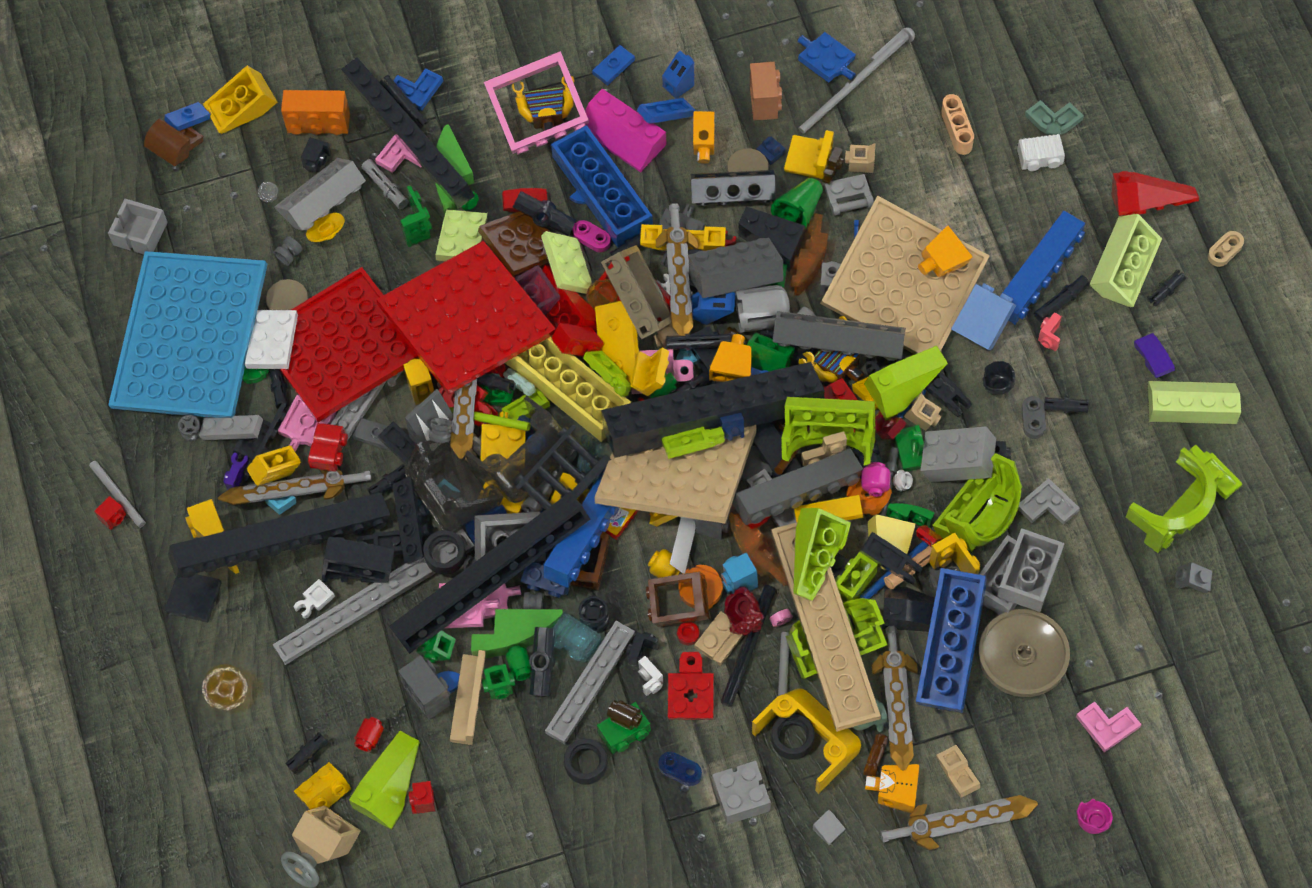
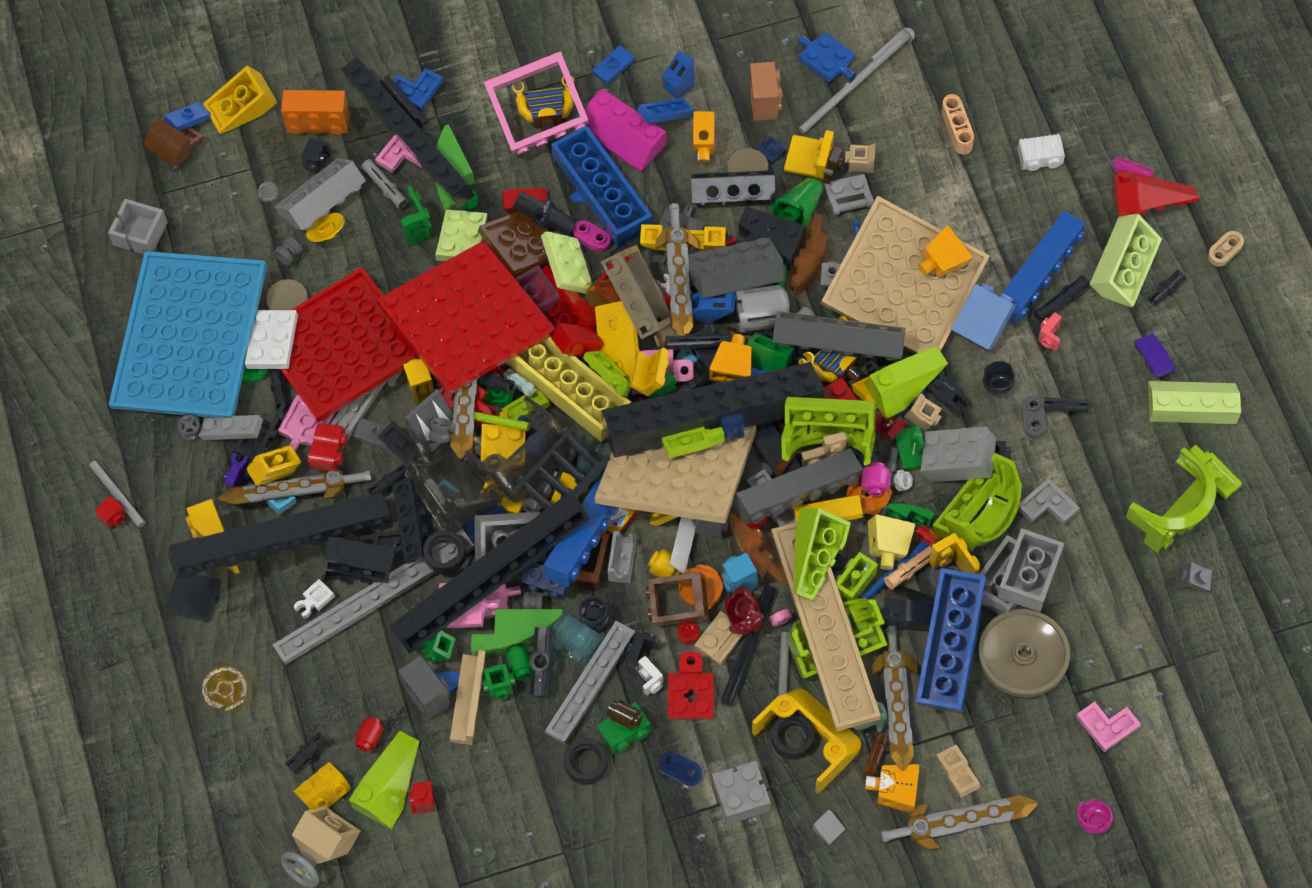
black hinge [859,532,923,584] -> none
sand green plate [1025,100,1084,135] -> none
none -> light grey hinge [607,531,636,583]
none -> dark pink plate [1112,157,1154,177]

